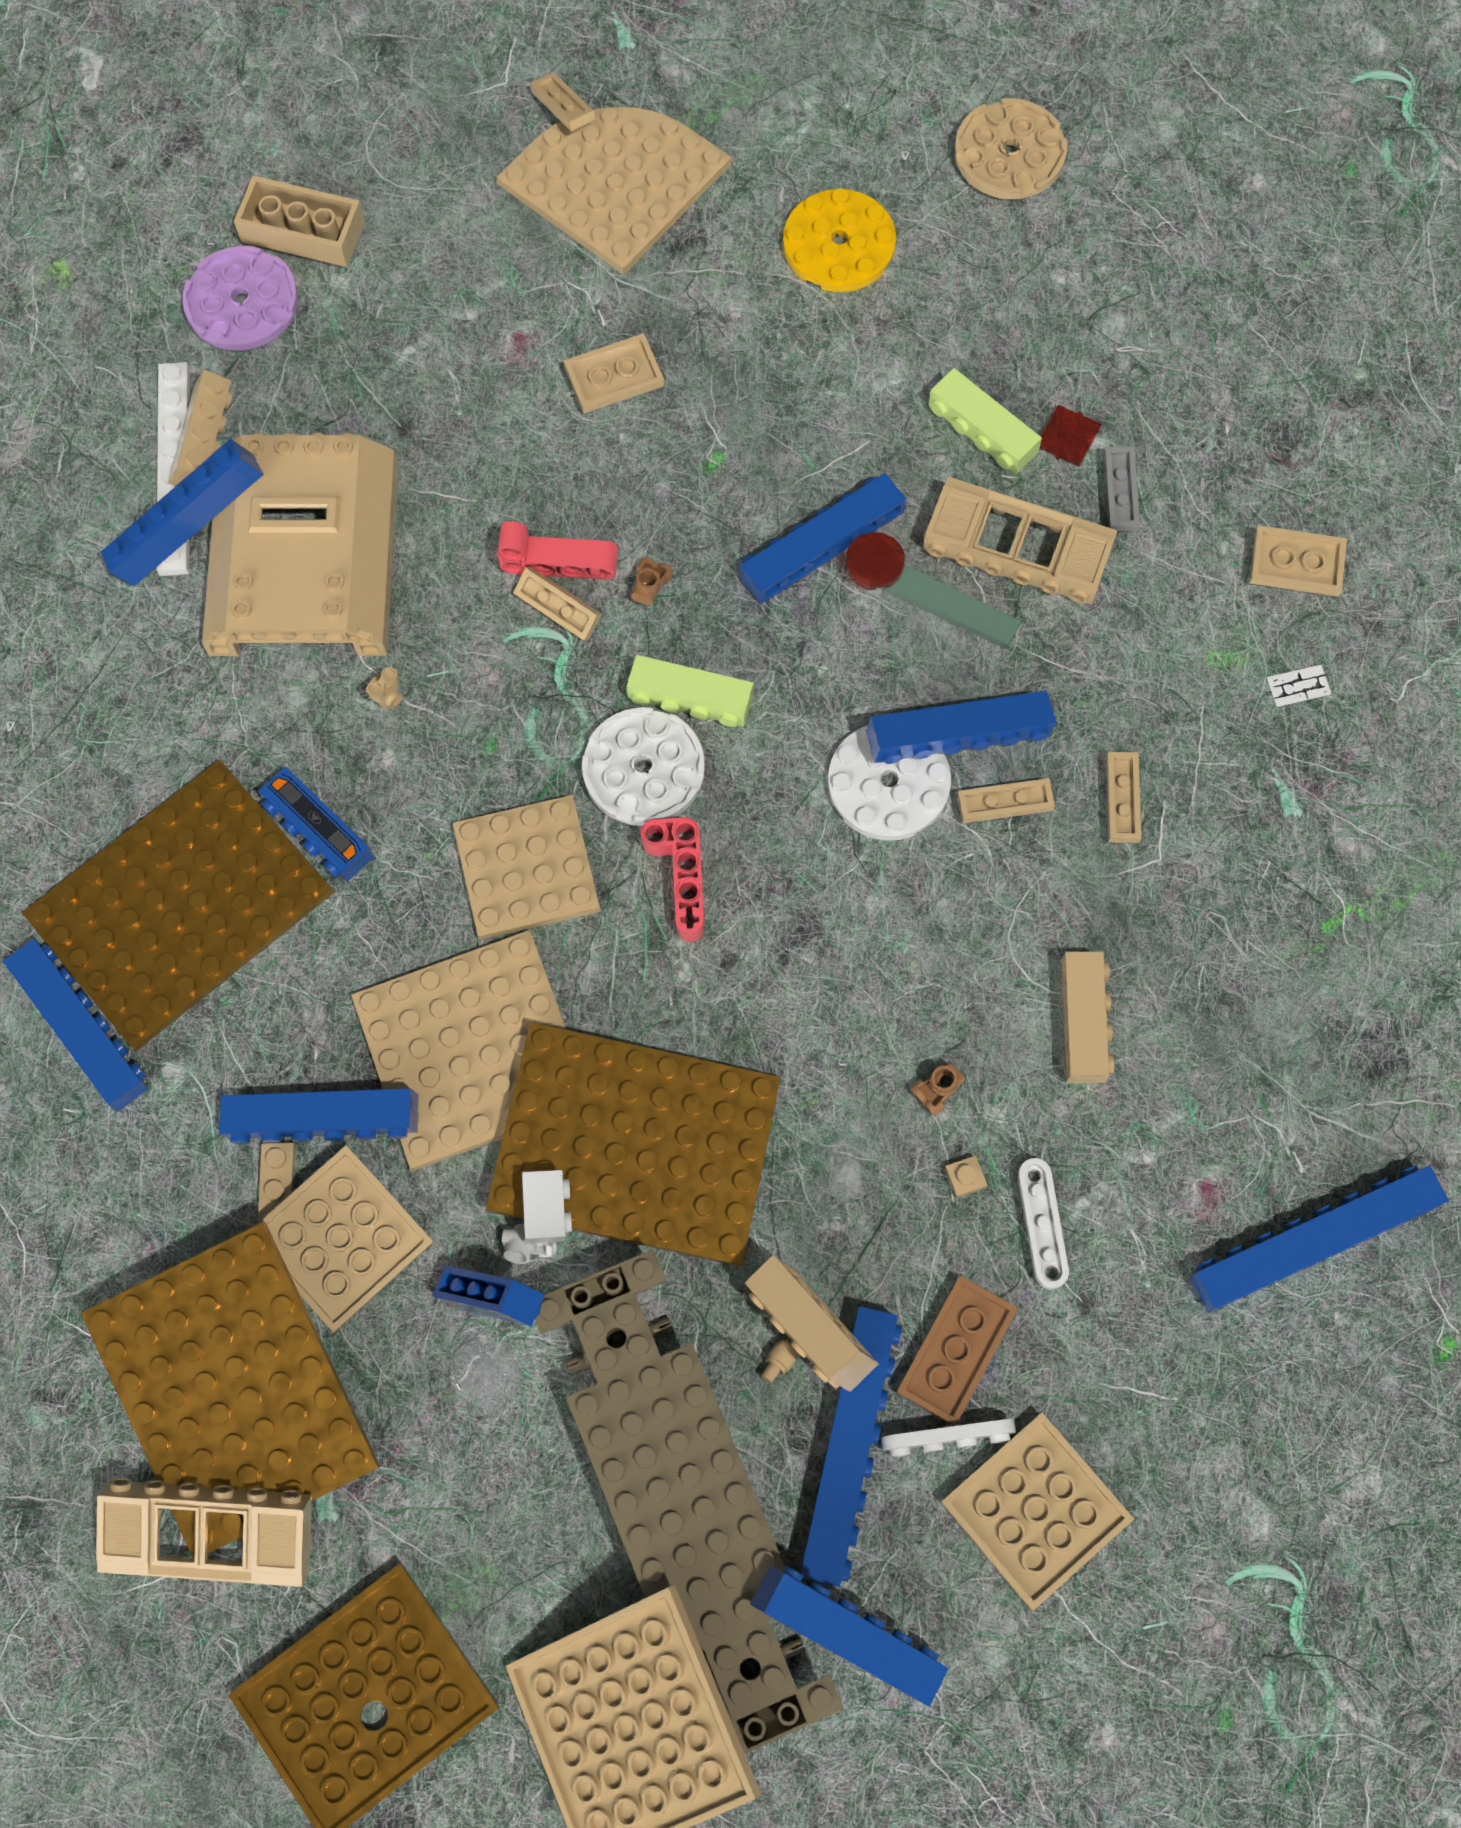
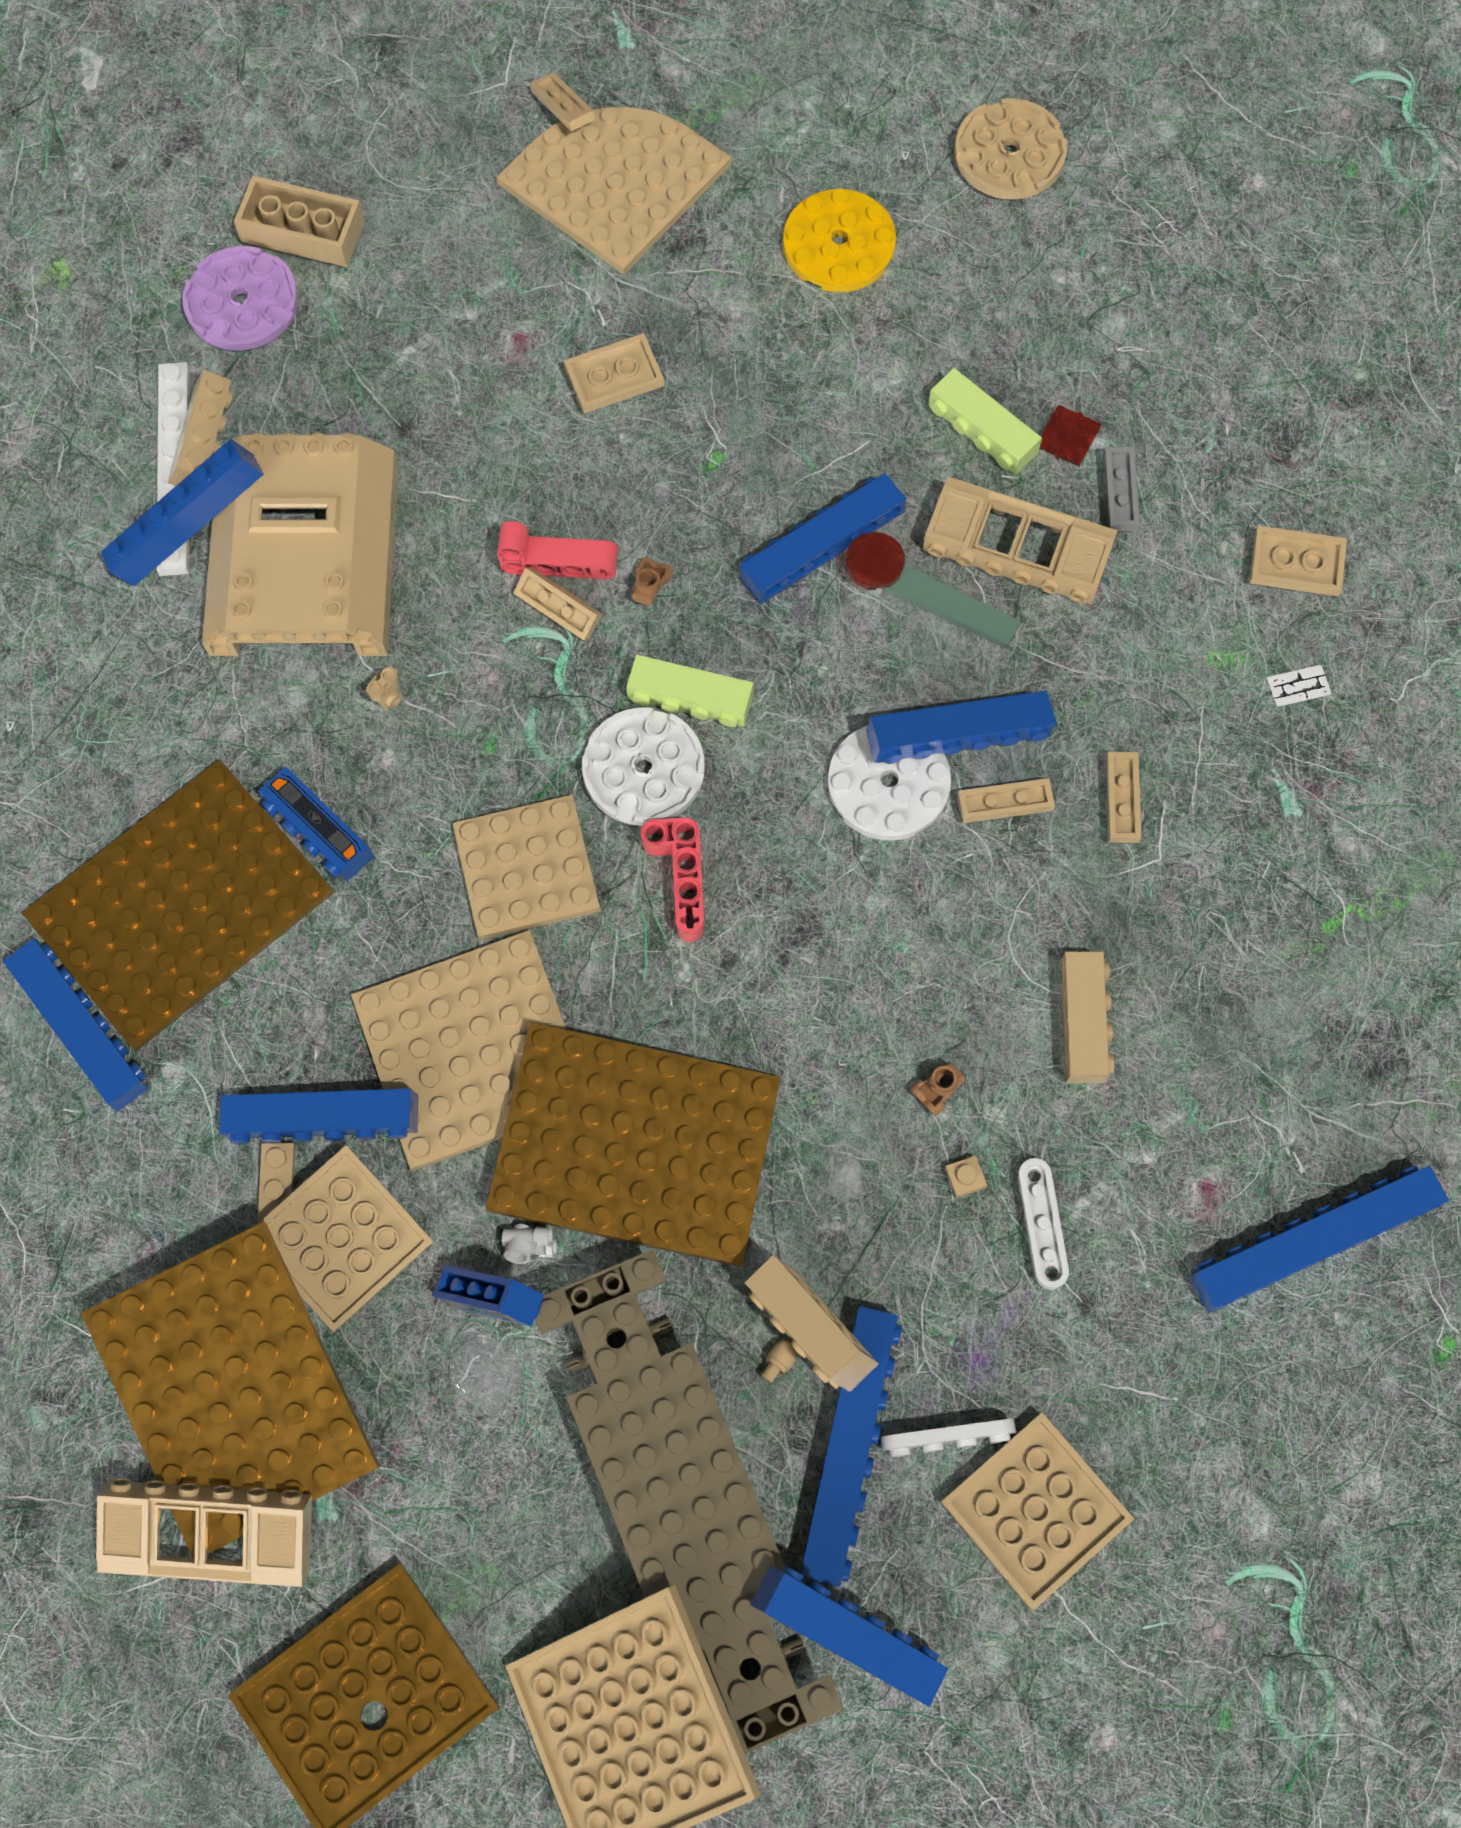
white brick [522,1170,572,1244] -> none
medium nougat plate [896,1275,1018,1426] -> none

